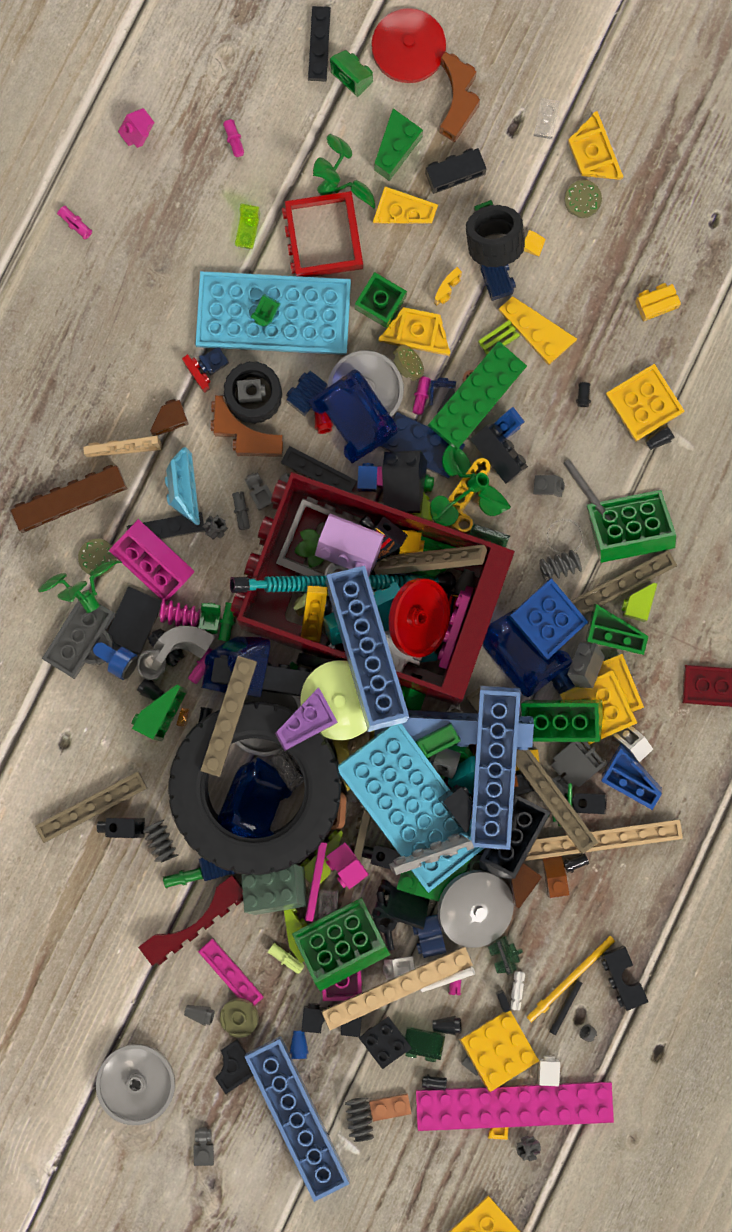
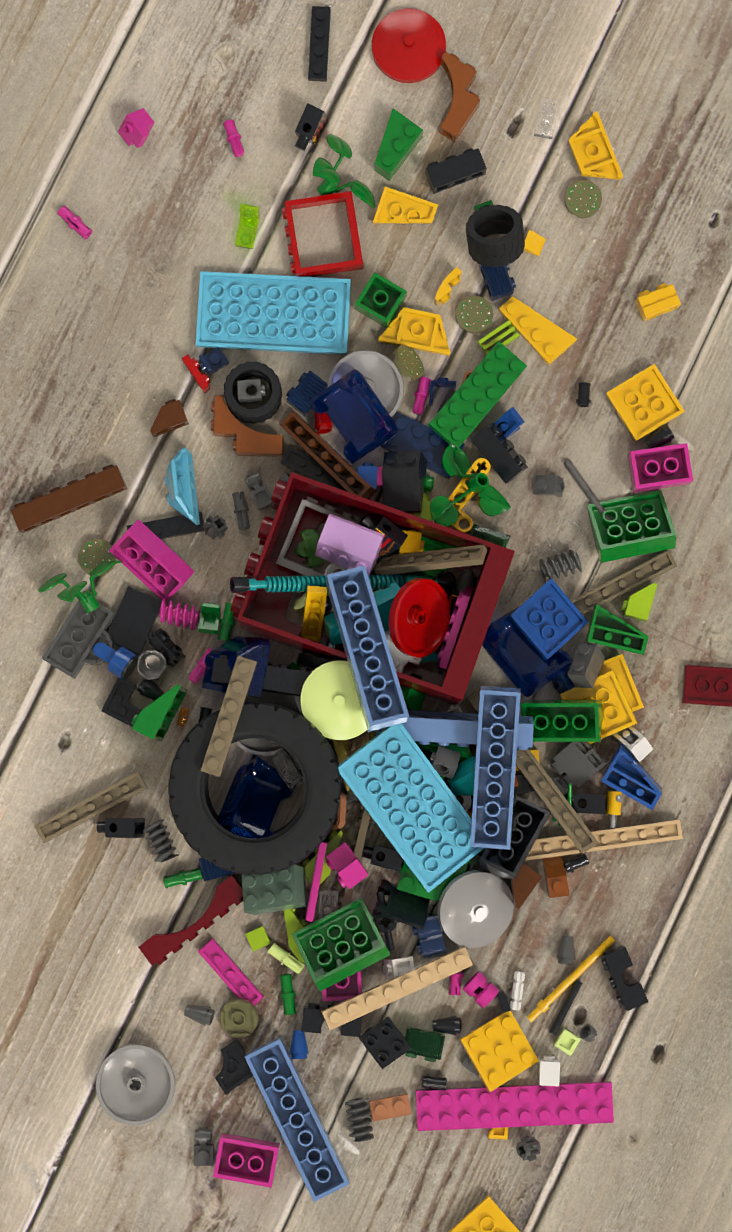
tan wing [83,436,162,457] -> none
light grey arch [150,626,215,671] -> none
green bracket [251,294,281,326] -> none
medium lavender wing [275,687,338,751] -> none
green slope [330,50,373,97] -> none
light grey wing [389,834,474,875] -> none
green tile [416,723,461,758] -> none
white bar [420,967,475,992] -> none
black slope [438,784,473,832] -> none
clear green hips [488,936,523,975] -> none
none -> black plate [101,678,142,727]
none -> dark pink brick [213,1133,280,1188]
none -> lime tile [245,926,271,952]
none -> green pin [279,973,296,1015]
none -> reddish brown brick [280,411,377,499]
none -> black torso [295,103,328,151]
none -> olive tile [456,295,494,334]
none -> dark pink wheel [462,971,499,1008]
none -> yellowish green tile [554,1028,581,1056]
none -> dark grey cone [556,935,576,965]
none -> yellow piece [606,791,622,828]
none -> dark pink brick [627,443,693,493]

